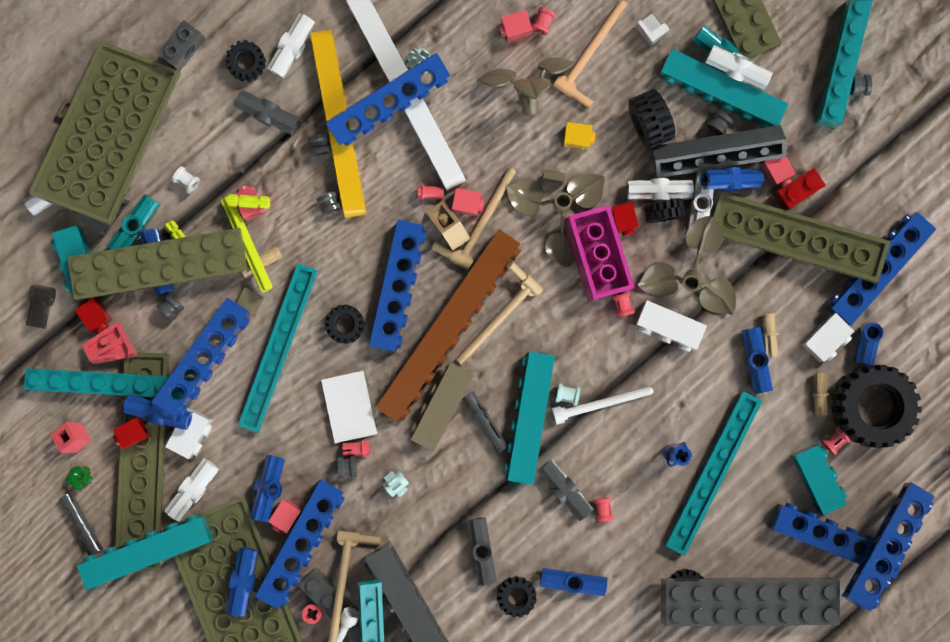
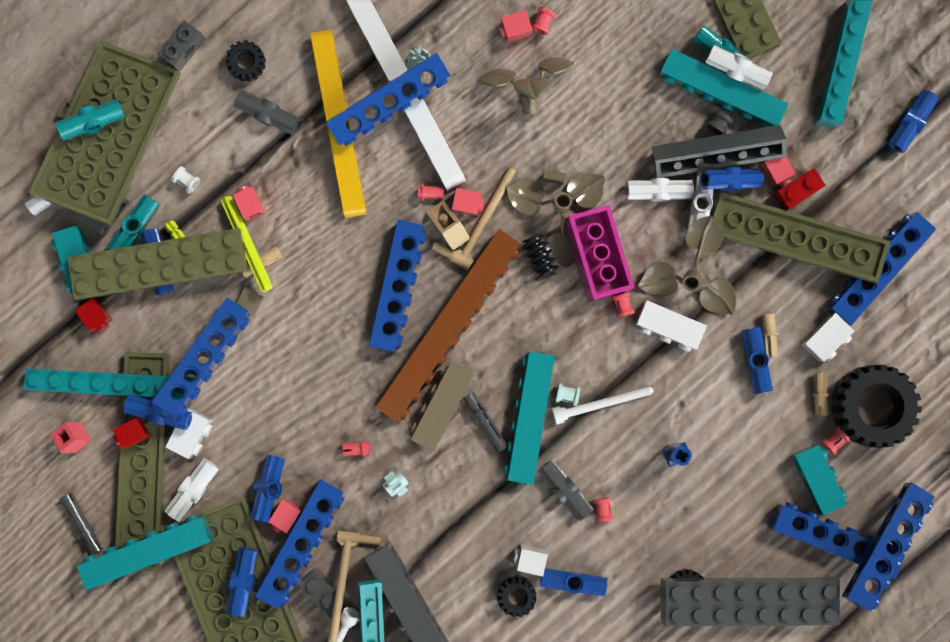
clear smoke piece [26,284,56,329] -> none
green plant [66,466,93,490] -> none
coral wing [82,321,138,364] -> none
dark grey wheel [157,294,184,321] -> none
neon yellow axle [227,194,270,209] -> none
teal plate [238,263,319,433] -> none
white piece [267,13,316,79] -> none
coral bush [302,601,324,624] -> none
dark grey wheel [308,134,332,156] -> none
dark grey wheel [316,191,343,216] -> none
white tile [321,371,377,443] -> none
black tyre [324,304,365,344] -> none
dark grey wheel [338,456,357,479] -> none
tan bar [456,261,543,365] -> none
dark grey piece [467,517,497,586] -> none
light nougat bar [553,0,627,108] -> none
yellow brick [563,122,596,150] -> none
red brick [611,202,639,236] -> none
black tyre [628,89,675,149] -> none
white panel [635,14,670,47] -> none
black tyre [644,198,685,223] -> none
teal plate [665,391,762,556] -> none
dark grey wheel [850,74,872,96] -> none
blue piece [854,323,883,365] -> none
none -> teal piece [55,99,125,141]
none -> white brick [513,544,548,577]
none -> black piece [520,233,559,282]
none -> blue piece [887,89,939,153]

